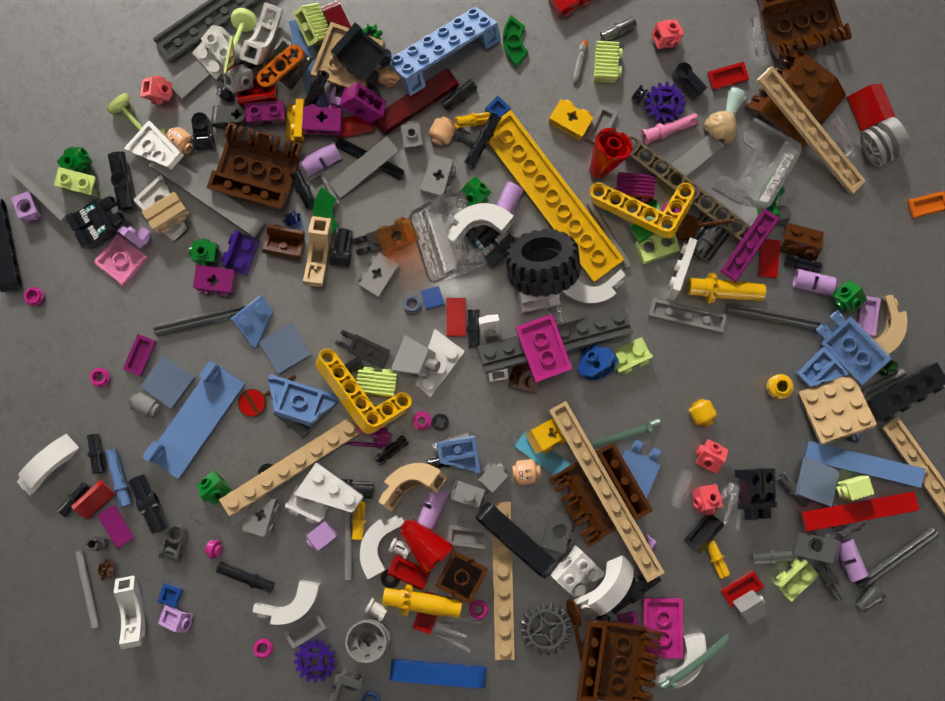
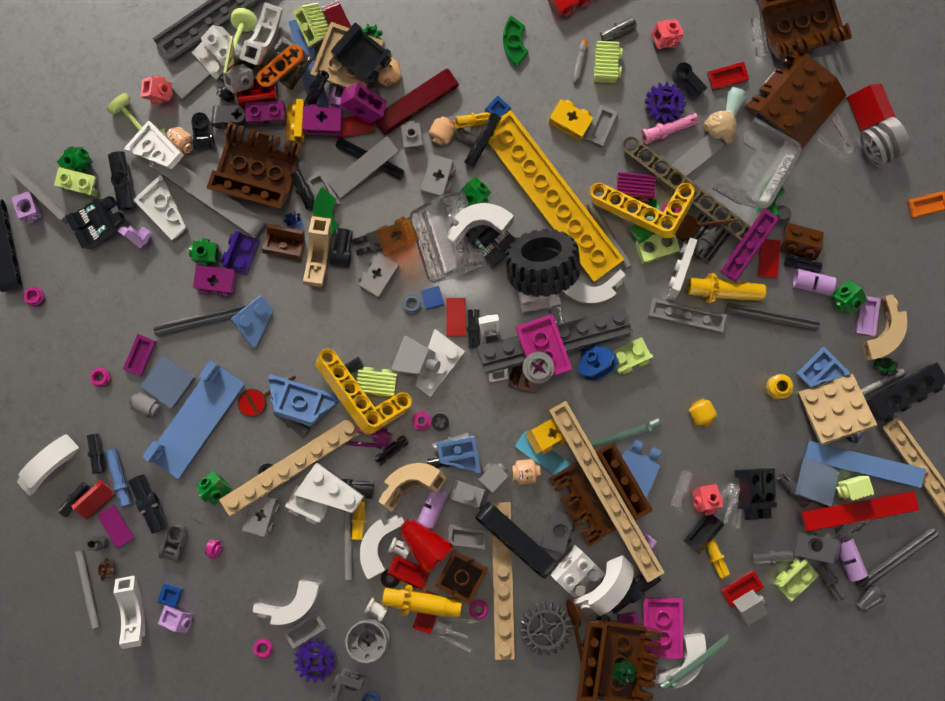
bright pink tile [94,233,148,287] -> none
tan brick [142,191,190,234] -> none
black pin [216,561,275,594] -> none
sand blue tile [259,322,311,375] -> none
lavender pin [300,142,342,177] -> none
lavender brick [306,521,338,551] -> none
black hinge [335,330,390,368] -> none
medium blue bracket [388,7,501,96] -> none
blue beam [389,659,487,688] -> none
black pin [441,79,477,112] -> none
lavender pin [496,182,524,214] -> none
red cone [589,128,633,179] -> none
black bush [631,85,648,104] -> none
coral brick [696,439,728,474] -> none
tan plate [756,66,866,194] -> none
medium blue tile [816,310,892,385] -> none
none -> light grey gear [522,352,554,383]
none -> dark green plant [612,660,636,685]

